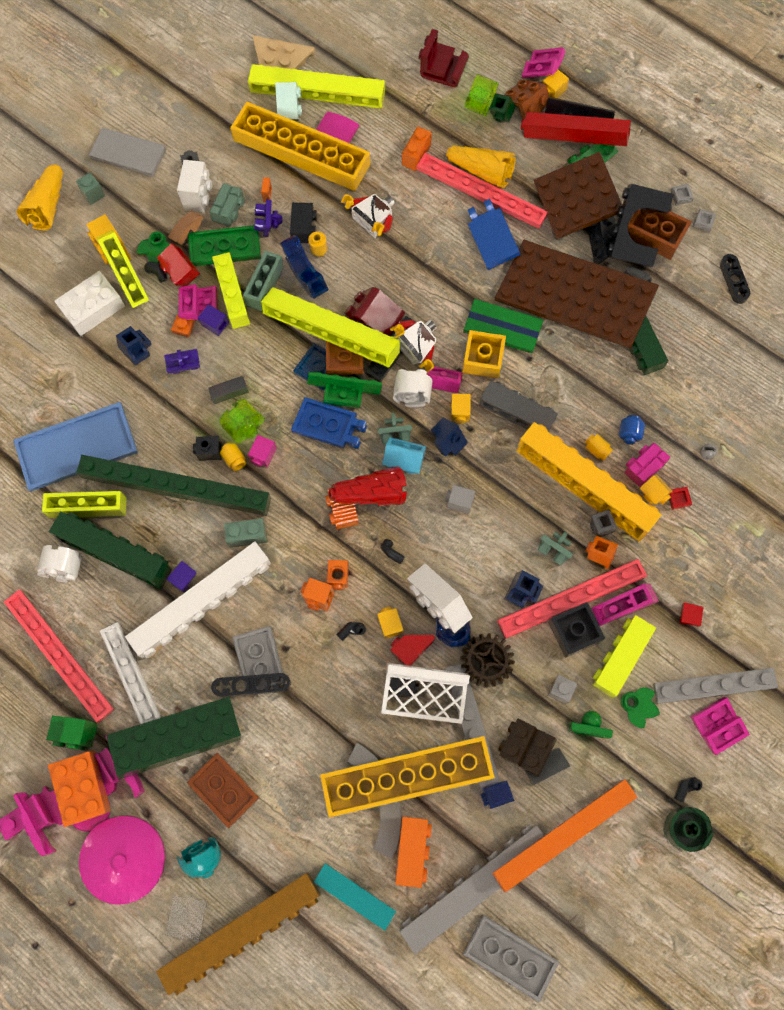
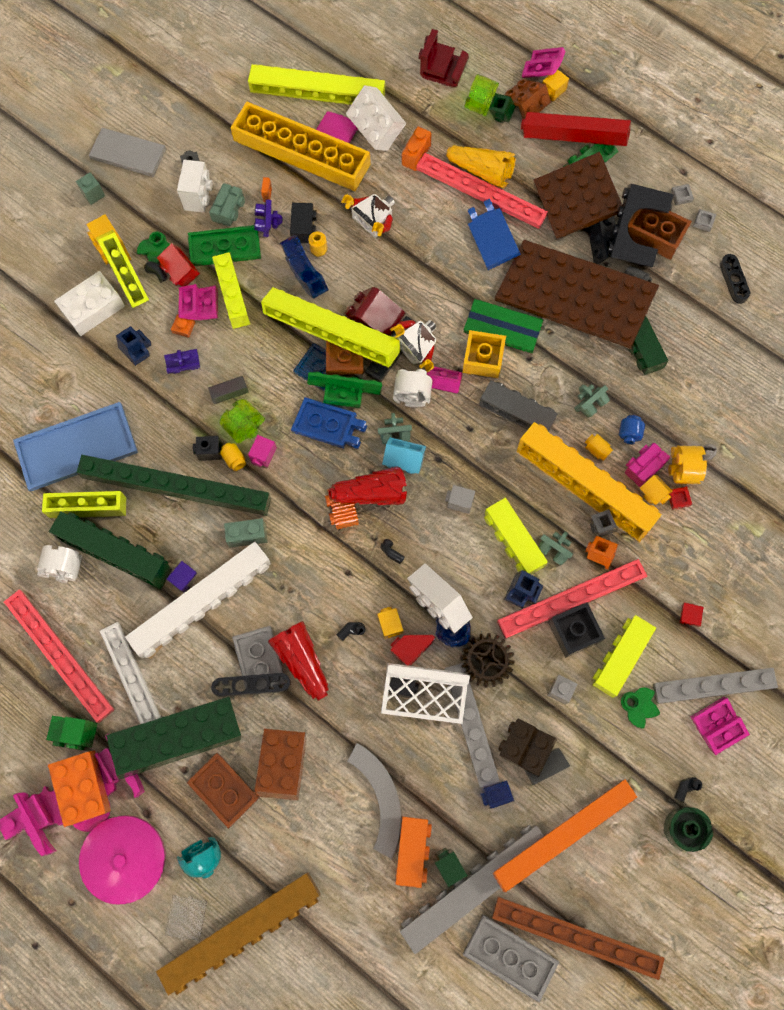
yellow cone [16,164,64,231] -> none
medium nougat slope [168,211,203,245] -> none
dark purple panel [198,305,229,336] -> none
sand green brick [243,250,284,312] -> none
tan wing [253,35,315,70] -> none
light aqua brick [275,82,302,120] -> none
orange brick [301,577,335,612] -> none
teal tile [314,863,396,931] -> none
yellow brick [320,736,495,818] -> none
orange brick [327,560,349,590] -> none
dark blue brick [431,417,468,456] -> none
yellow brick [451,394,471,424] -> none
black bracket [545,97,615,119] -> none
green tile [568,710,613,739] -> none
dark pink slope [592,583,659,626] -> none
none -> dark orange brick [255,729,307,800]
none -> red cone [268,621,329,701]
none -> white brick [346,85,407,151]
none -> dark green brick [433,847,468,887]
none -> neon yellow brick [484,497,548,575]
none -> dark orange plate [491,896,665,980]
none -> sand green hips [574,384,610,418]
none -> yellow brick [668,446,707,484]

